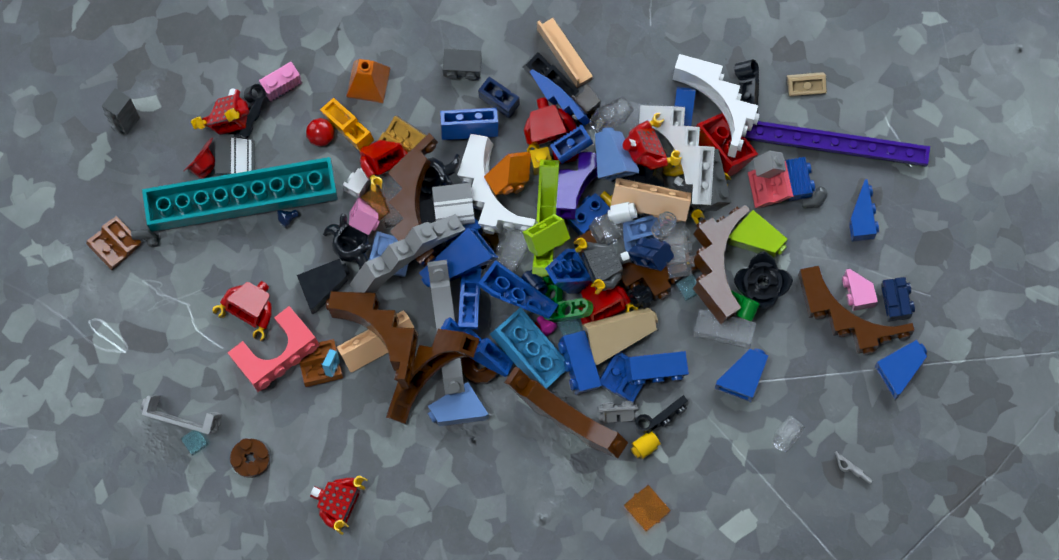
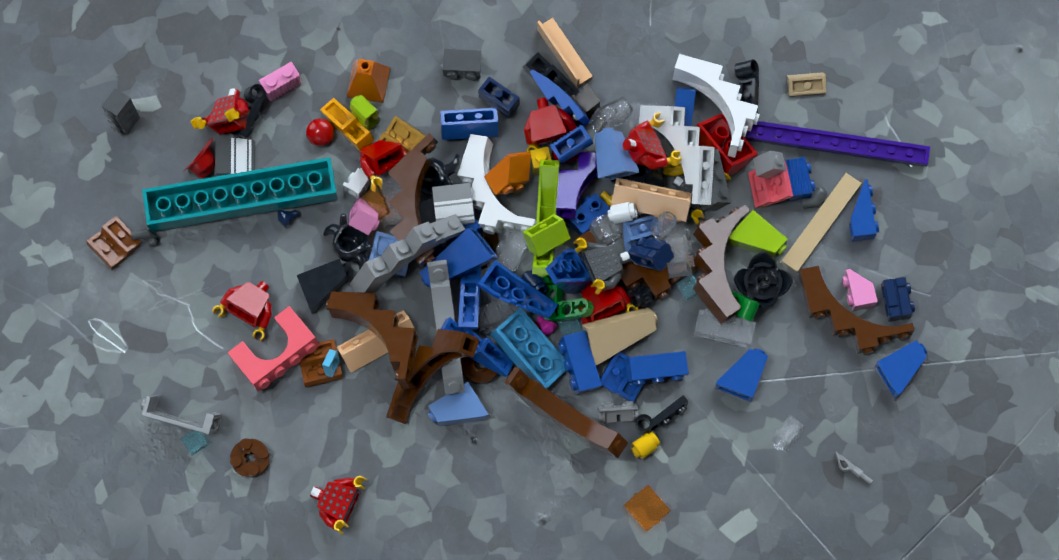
none -> lime brick [350,95,380,131]
none -> clear brick [478,299,514,336]
none -> tan tile [781,173,862,273]

